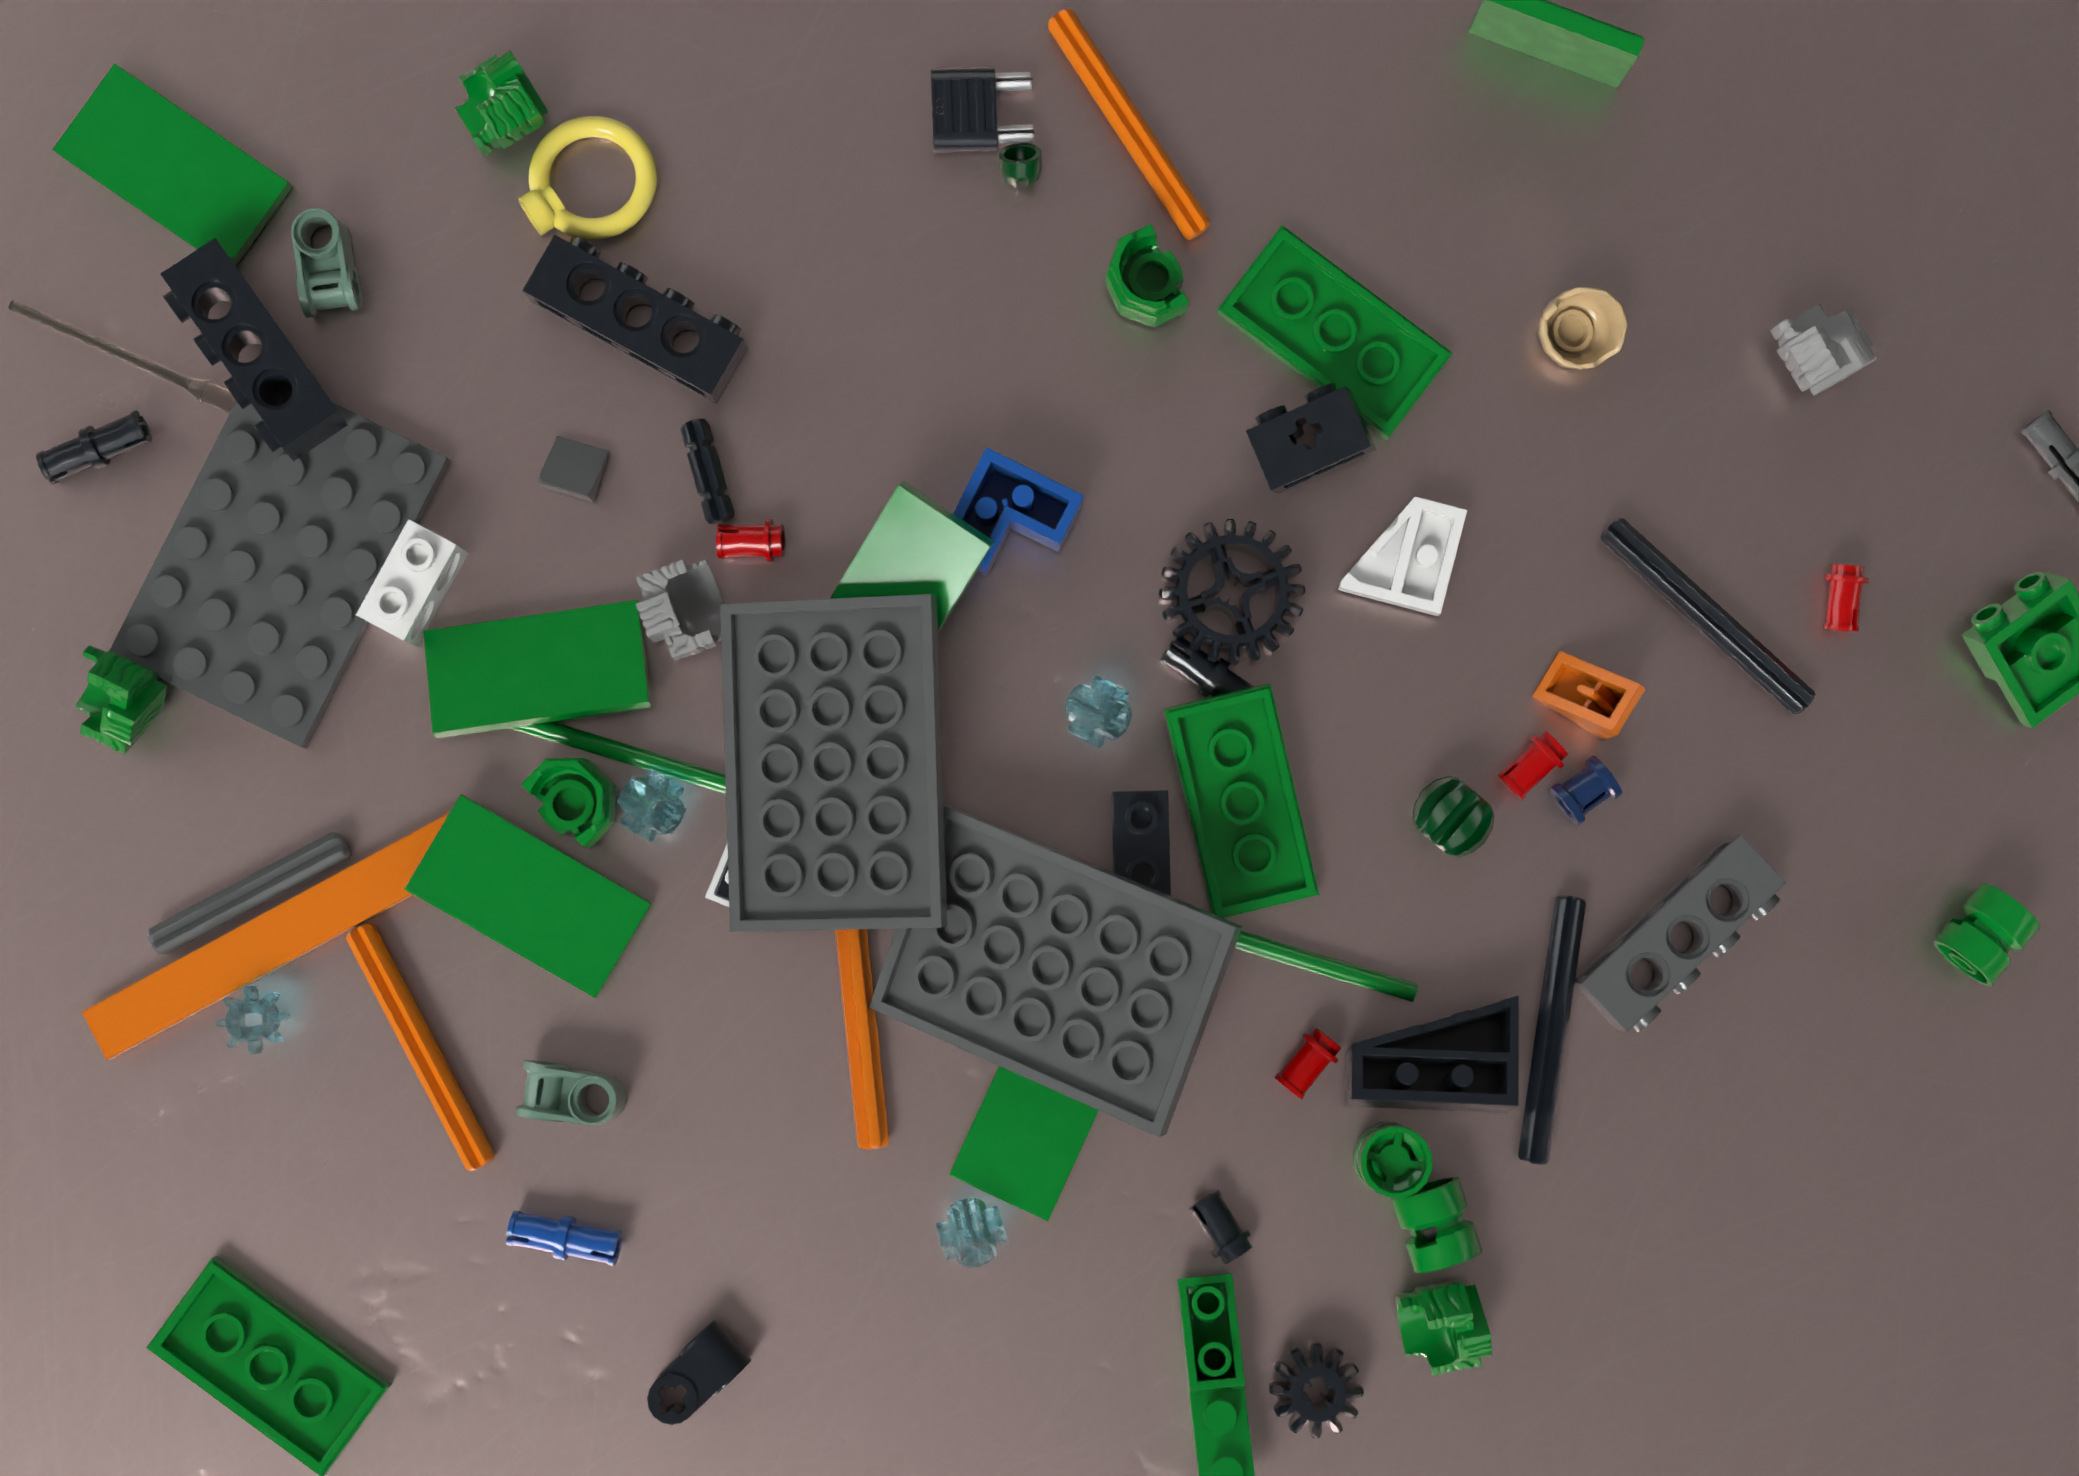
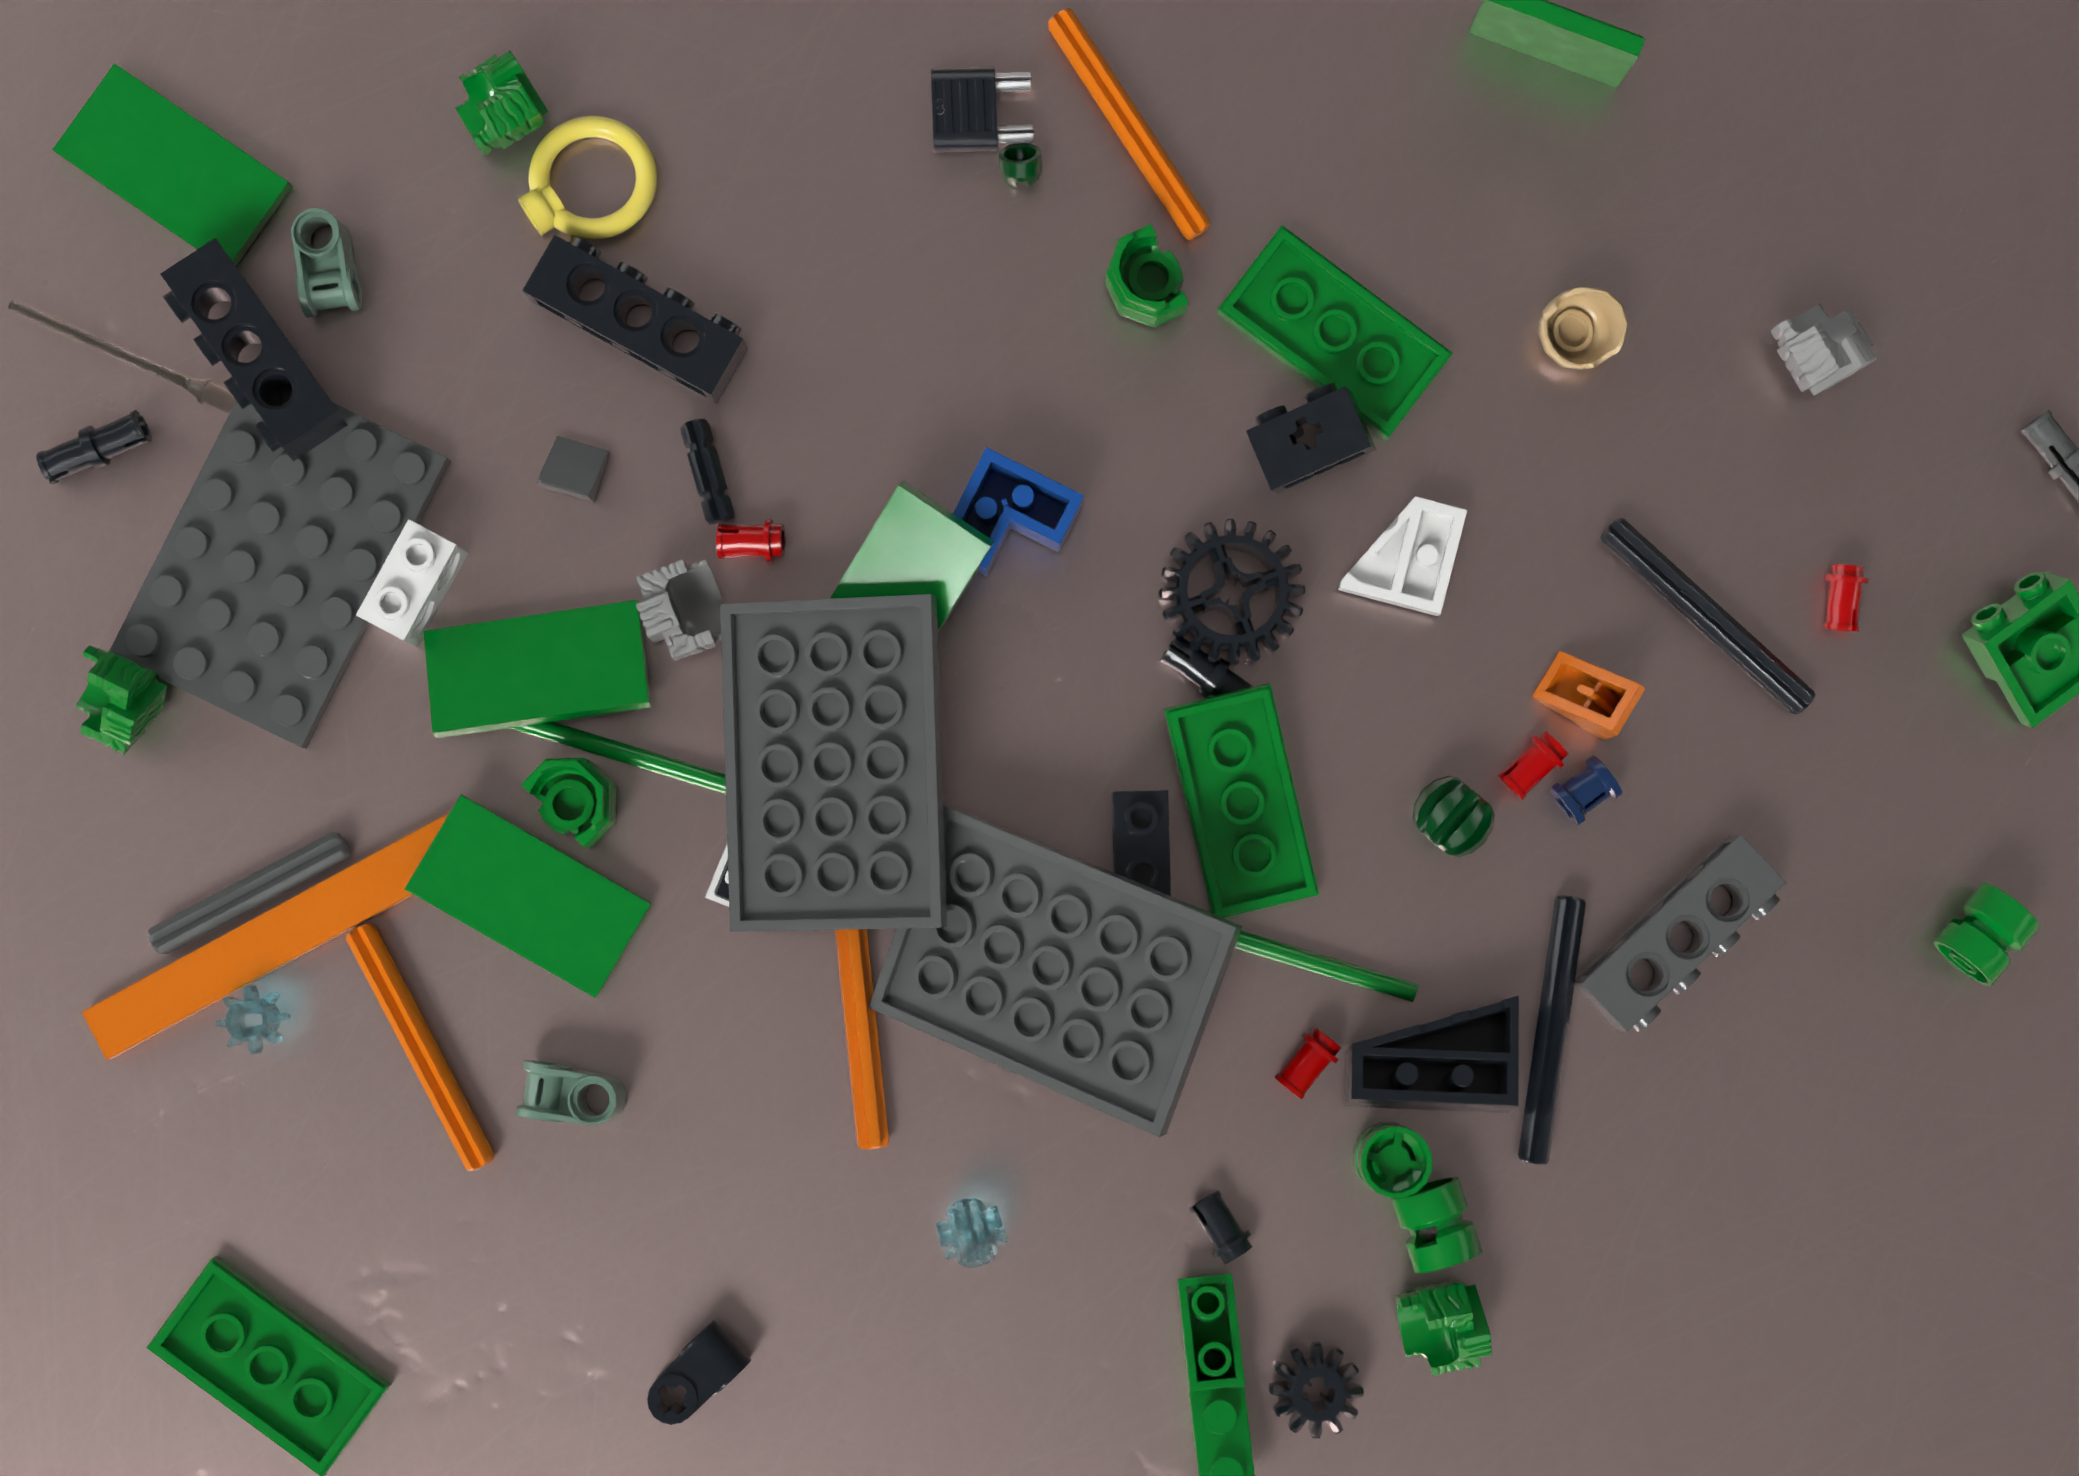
blue pin [506,1210,623,1266] -> none
clear light blue gear [617,769,686,842] -> none
green tile [949,1066,1099,1221] -> none
clear light blue gear [1065,675,1132,748] -> none

